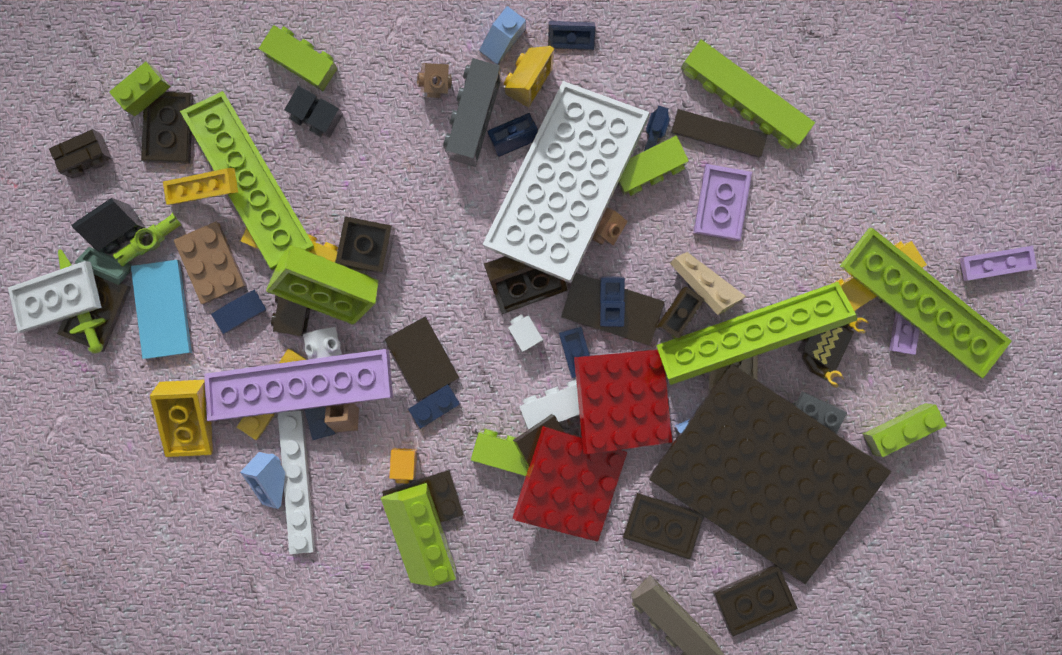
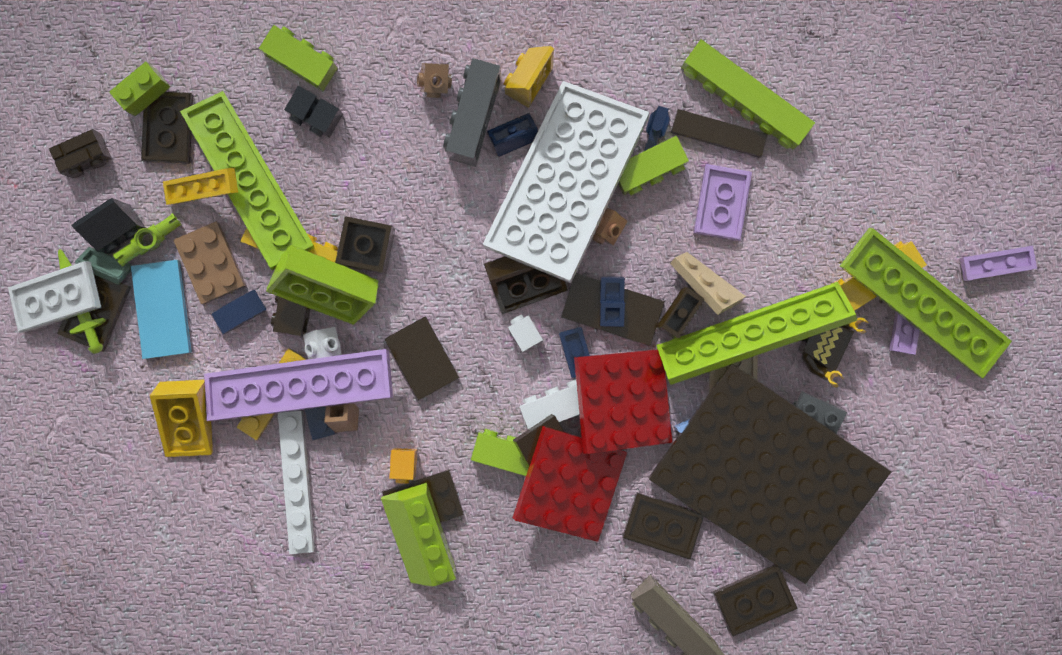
light blue slope [240,452,285,509] -> none
dark blue plate [408,384,461,429] -> none
light blue slope [479,6,526,65] -> none
dark blue slope [548,21,596,50] -> none
lime brick [863,403,947,457] -> none

